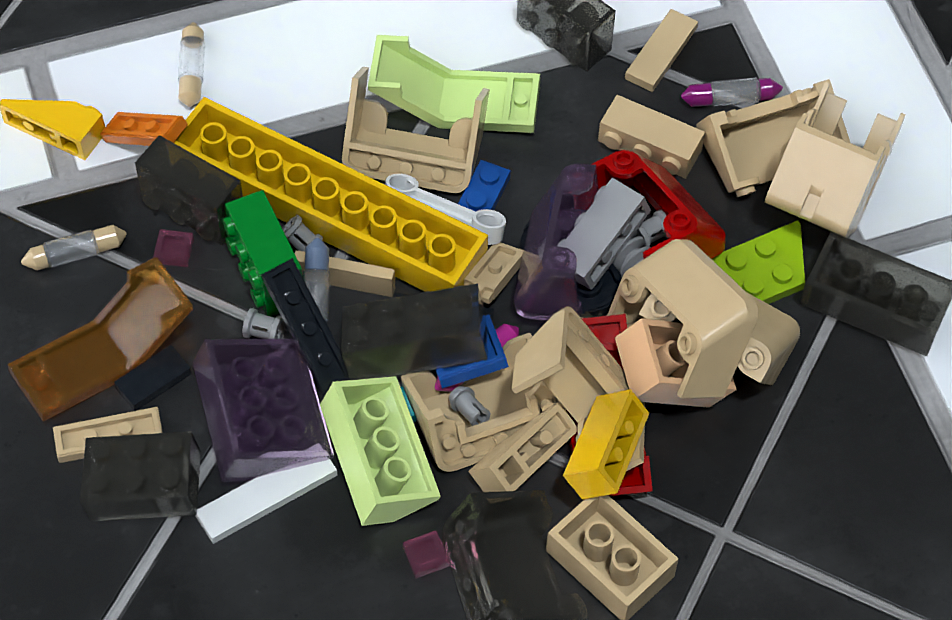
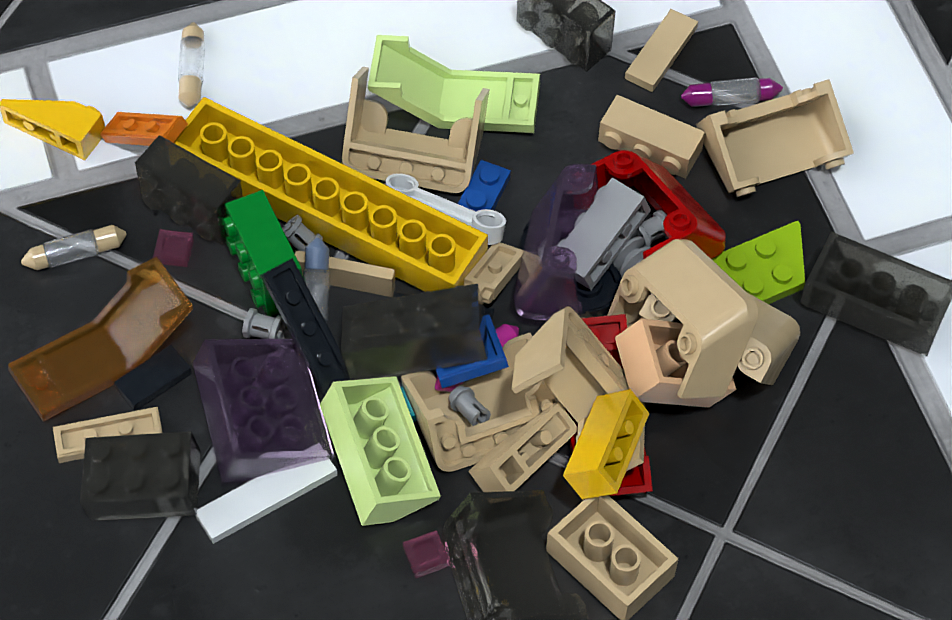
tan piece [765,81,906,237] -> none

